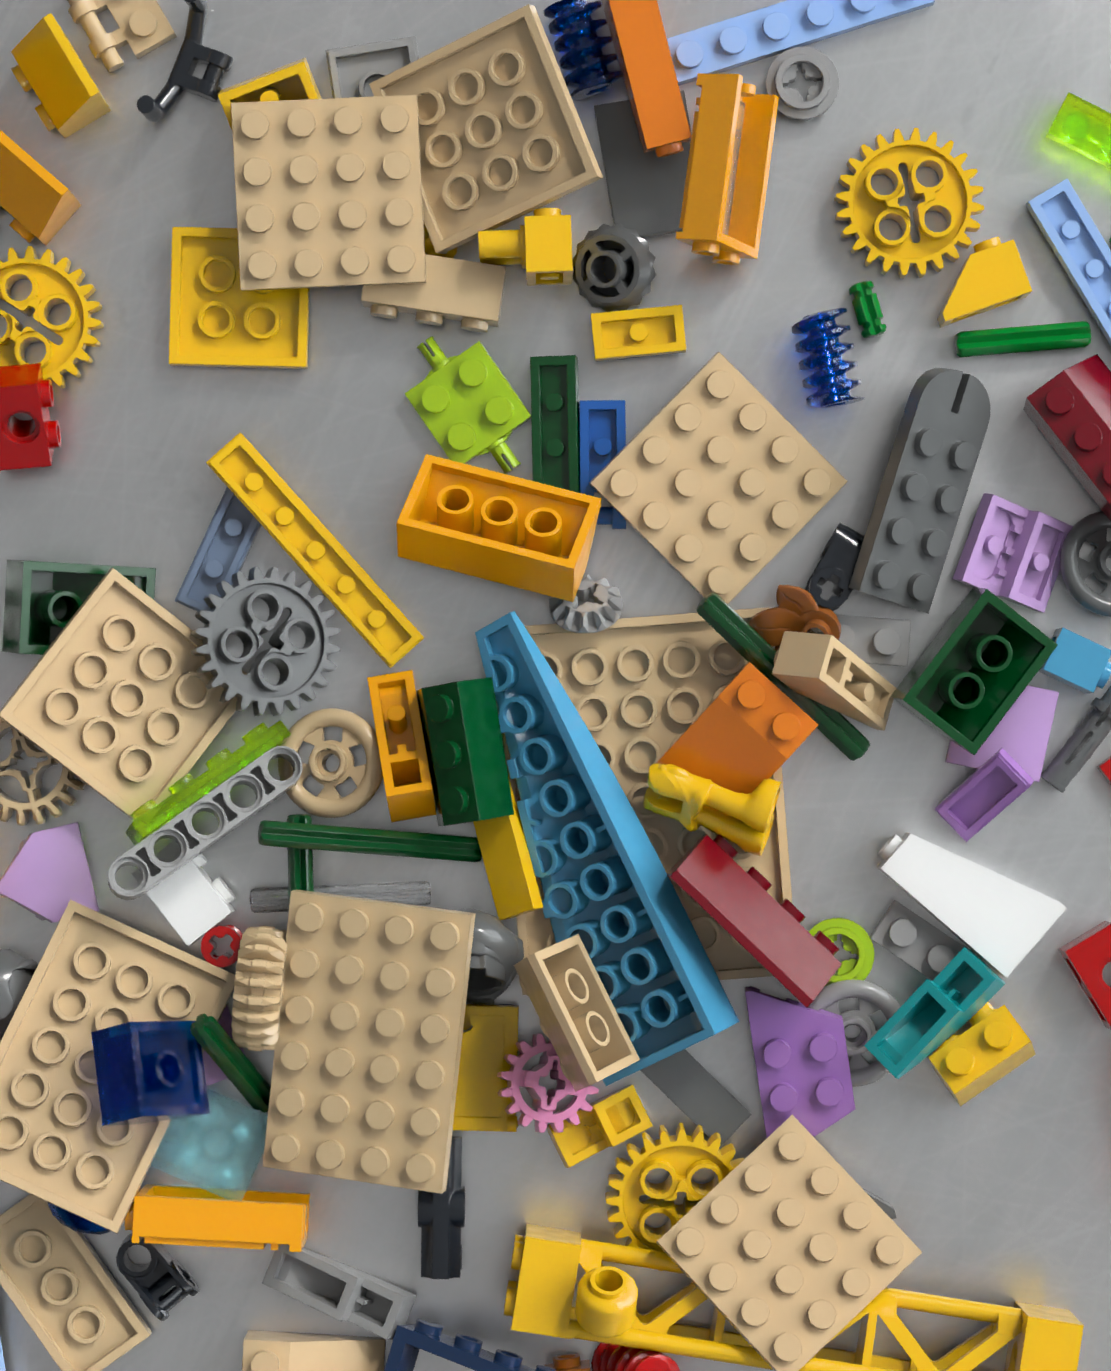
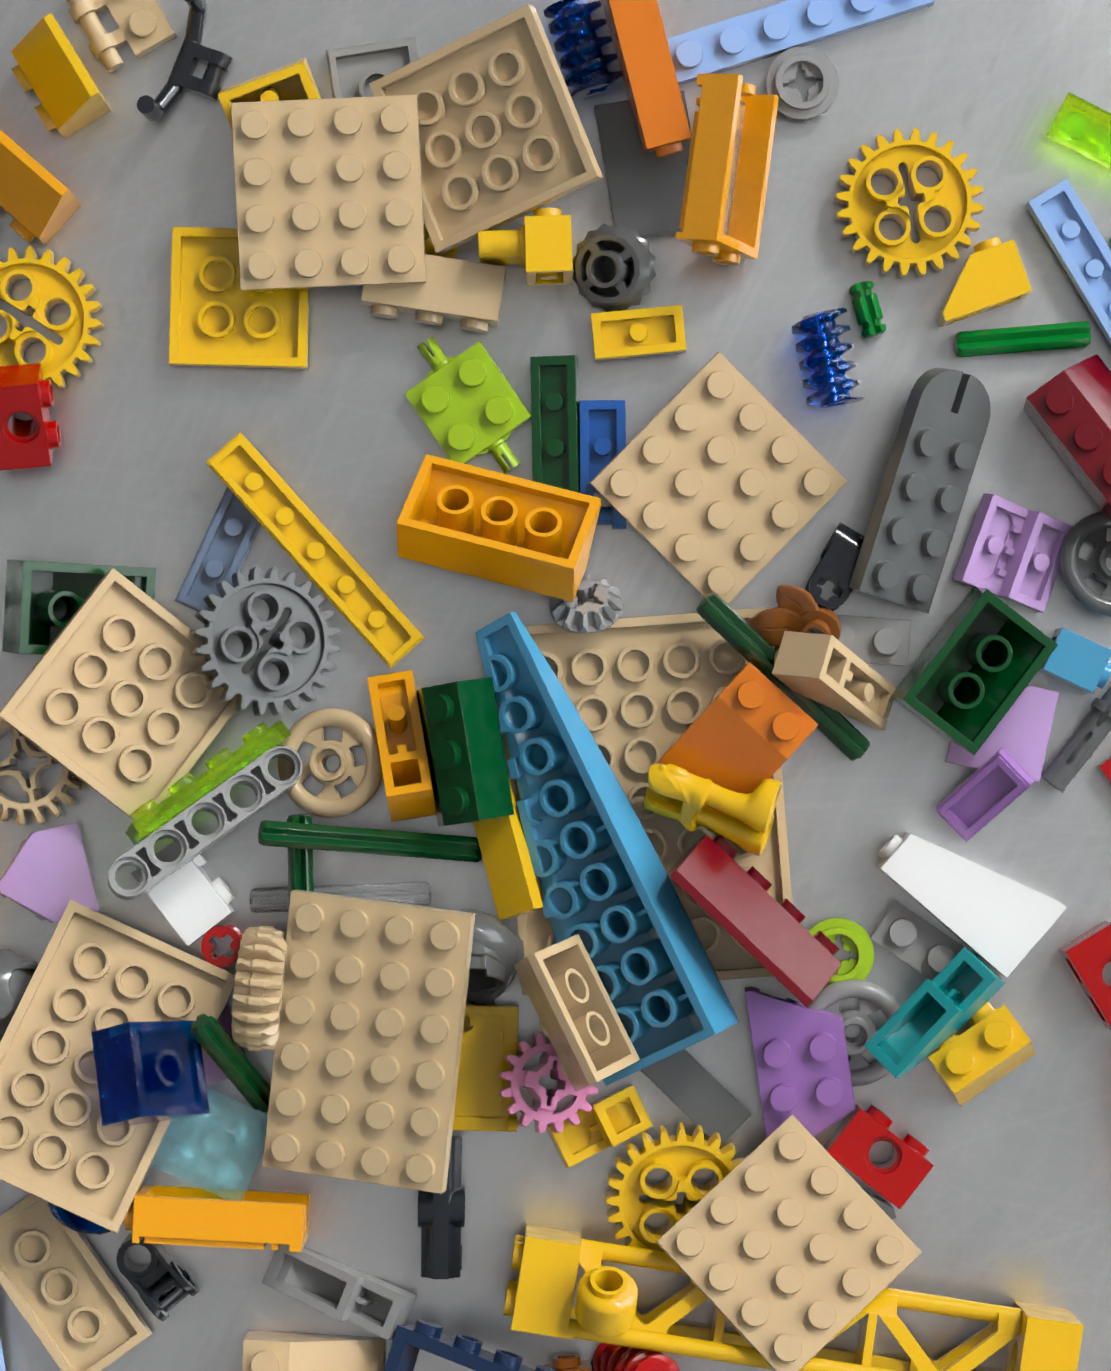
none -> red brick [823,1104,934,1209]

